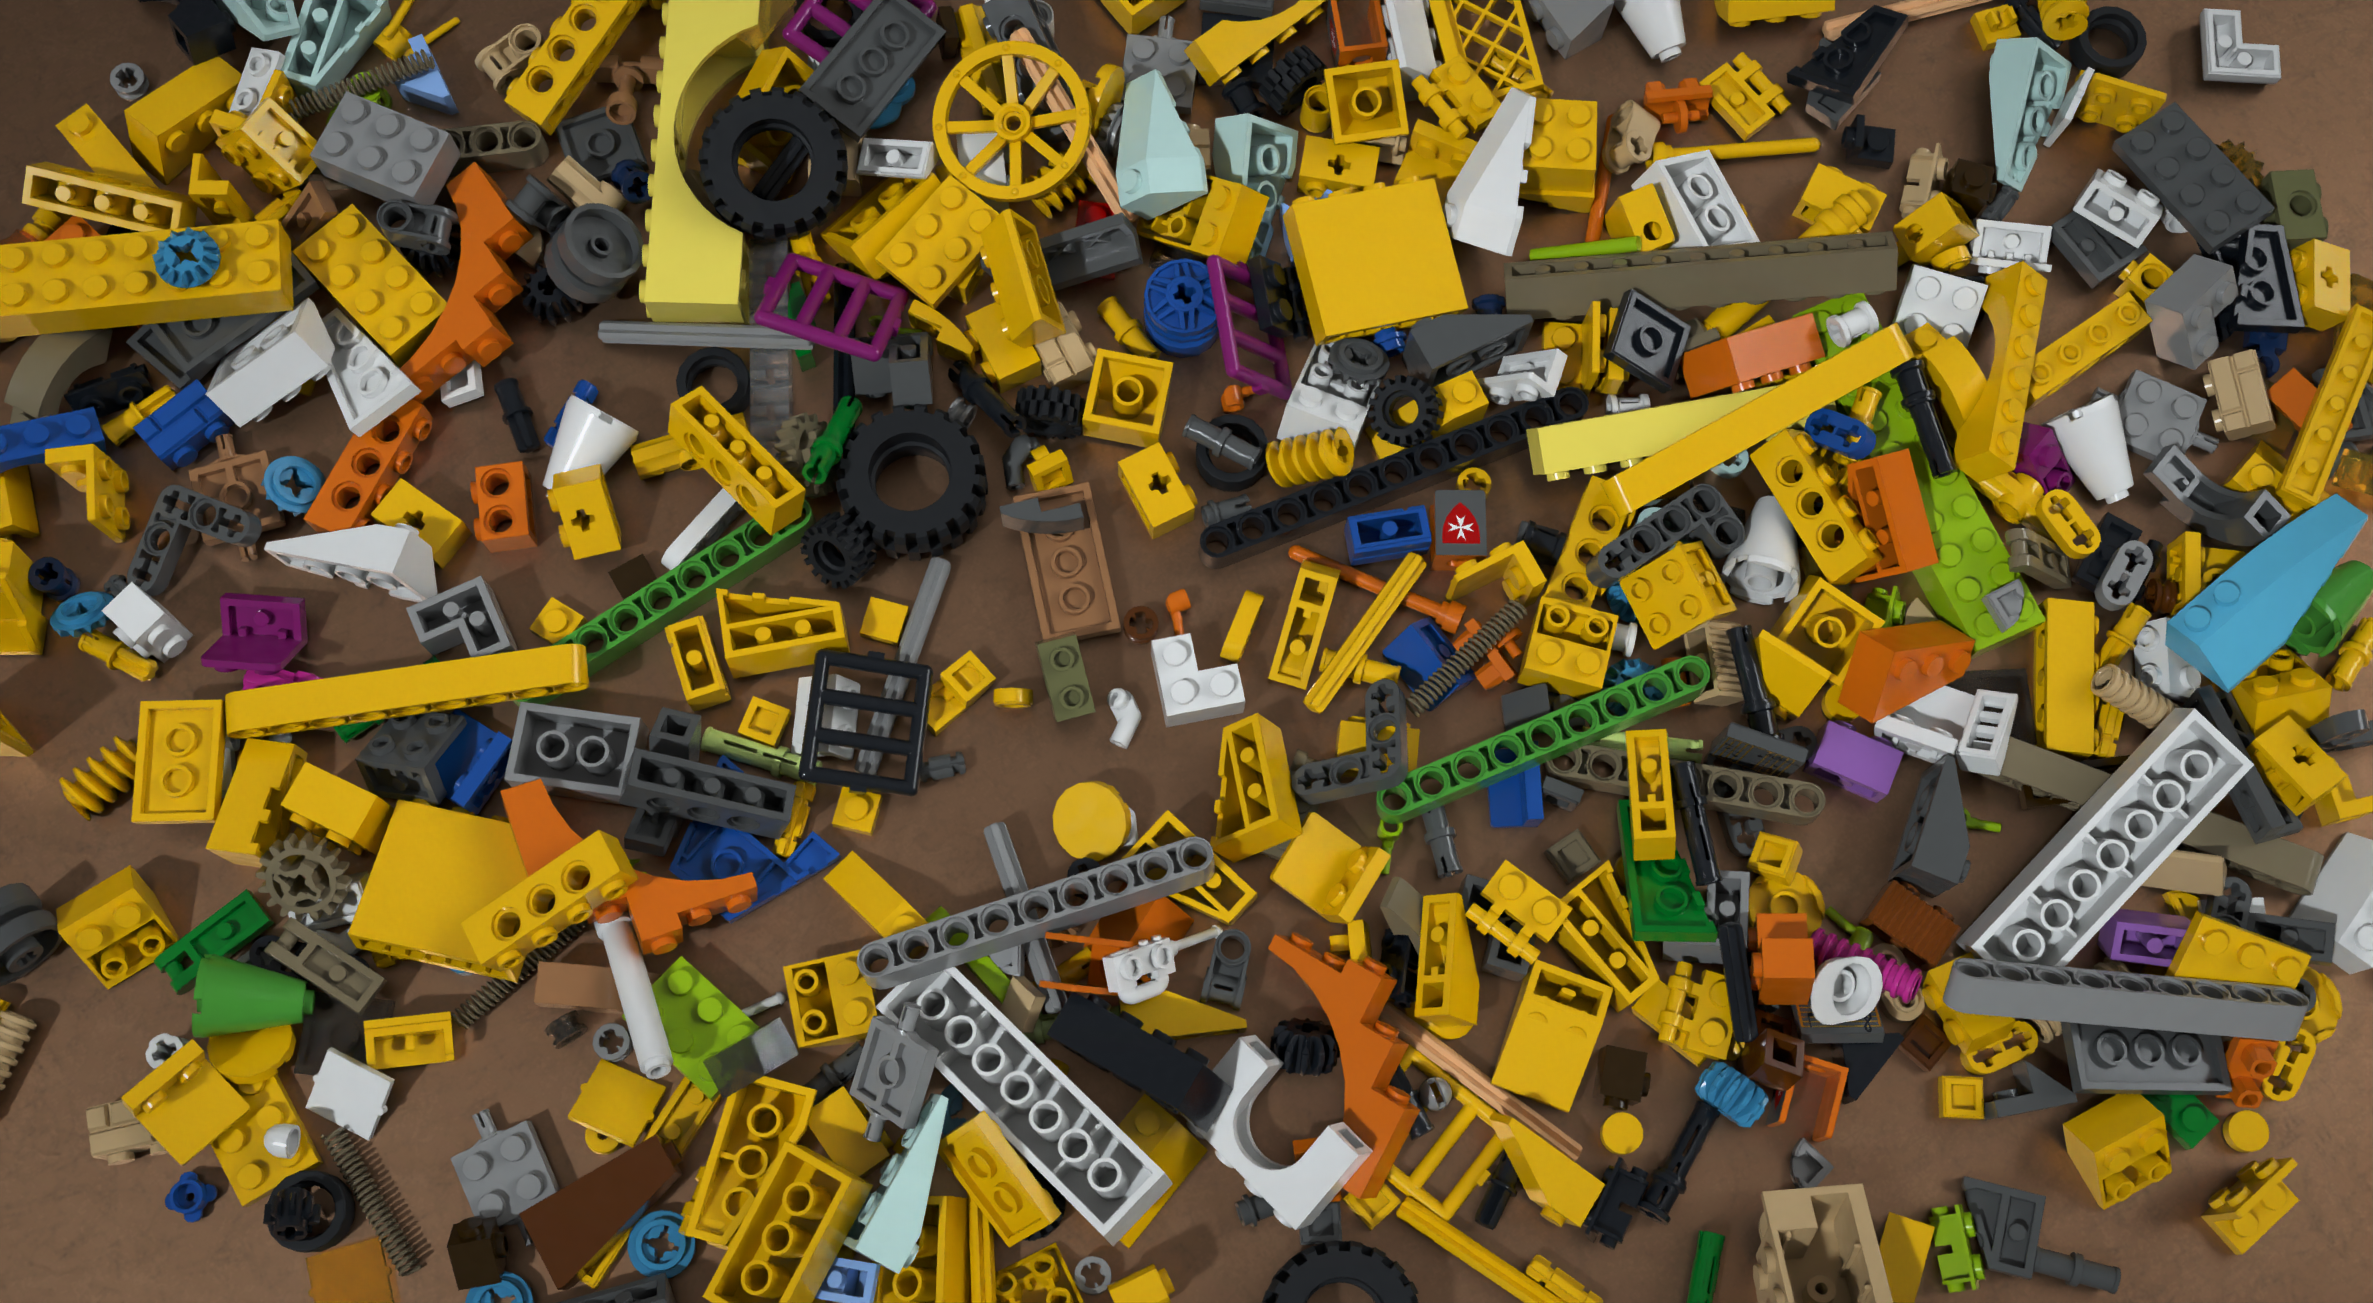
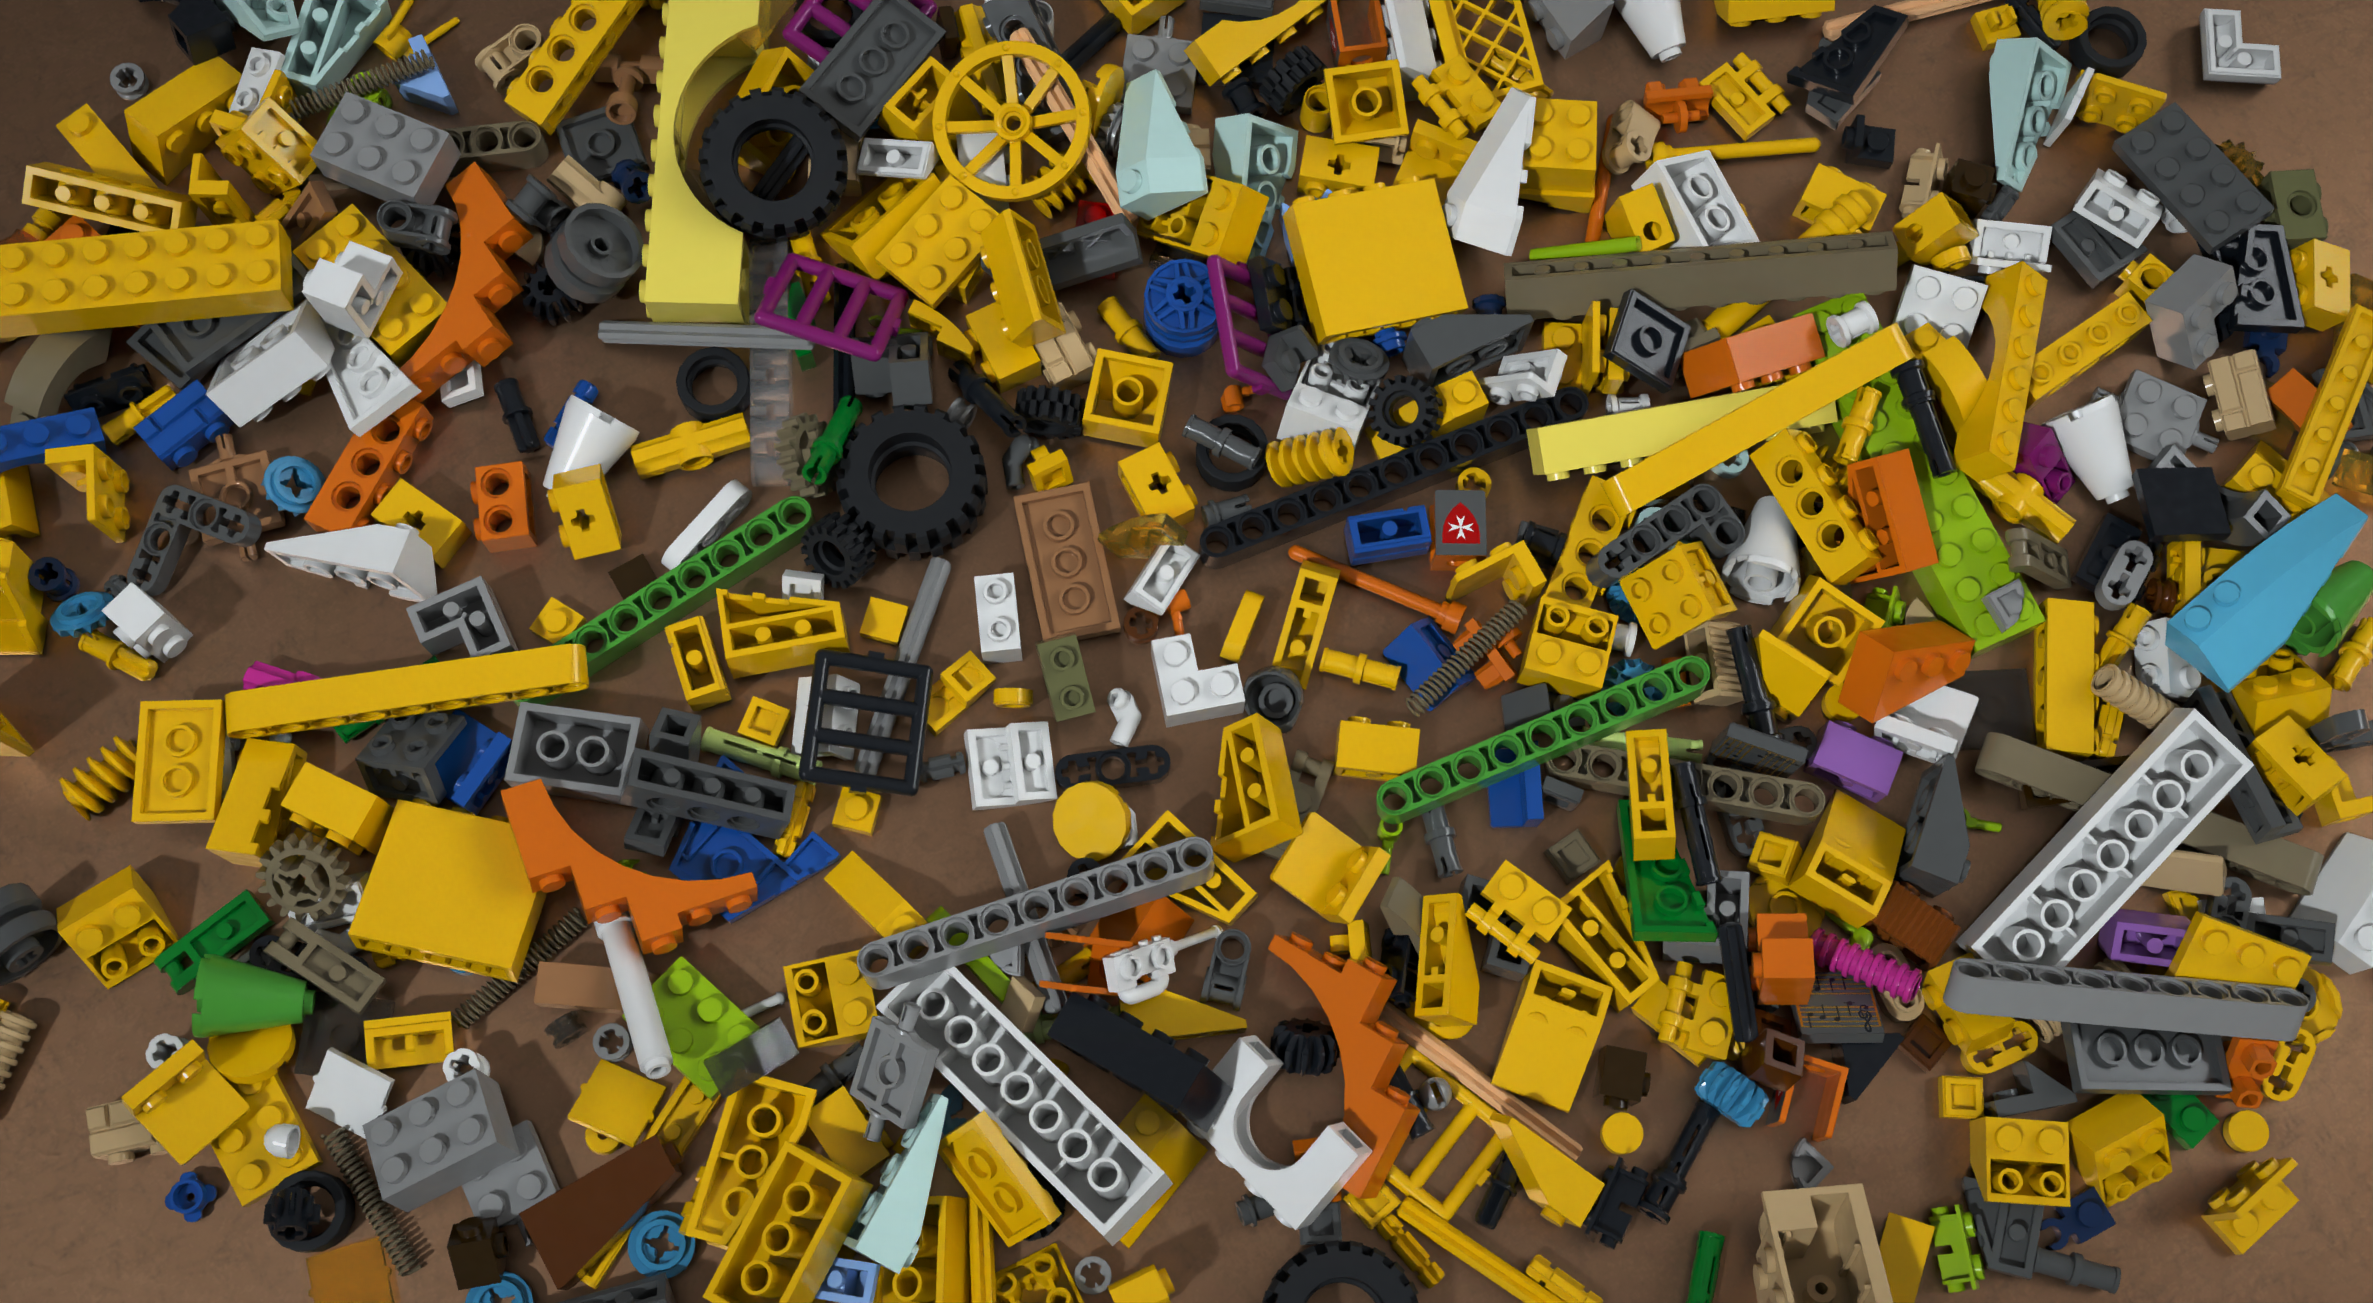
dark azure gear [152,226,221,288] -> none
magenta bracket [201,593,308,675] -> none
yellow brick [460,830,639,972] -> none
yellow brick [668,385,806,536] -> none
dark grey slope [999,497,1084,534] -> none
dark grey beam [1291,679,1408,804] -> none
yellow axle [1303,552,1427,714] -> none
blue beam [1805,408,1876,460] -> none
white piece [1811,956,1883,1025] -> none
white slope [1956,689,2019,776] -> none
yellow beam [2035,489,2101,559] -> none
none -> white brick [302,241,403,339]
none -> light grey brick [362,1068,520,1213]
none -> white bush [442,1048,490,1082]
none -> white plate [782,569,825,600]
none -> yellow slope [877,56,982,173]
none -> white slope [964,721,1057,810]
none -> white brick [974,572,1023,665]
none -> black beam [1055,745,1171,791]
none -> black axle [1061,13,1122,71]
none -> clear yellow slope [1097,513,1188,559]
none -> white slope [1123,533,1200,616]
none -> dark grey hair [1243,666,1304,734]
none -> dark grey bracket [1262,325,1319,393]
none -> yellow axle [1376,1214,1445,1288]
none -> yellow slope [1787,789,1906,929]
none -> yellow slope [1969,1116,2071,1207]
none -> dark blue plate [2040,1186,2116,1251]
none -> black tile [2132,467,2231,542]

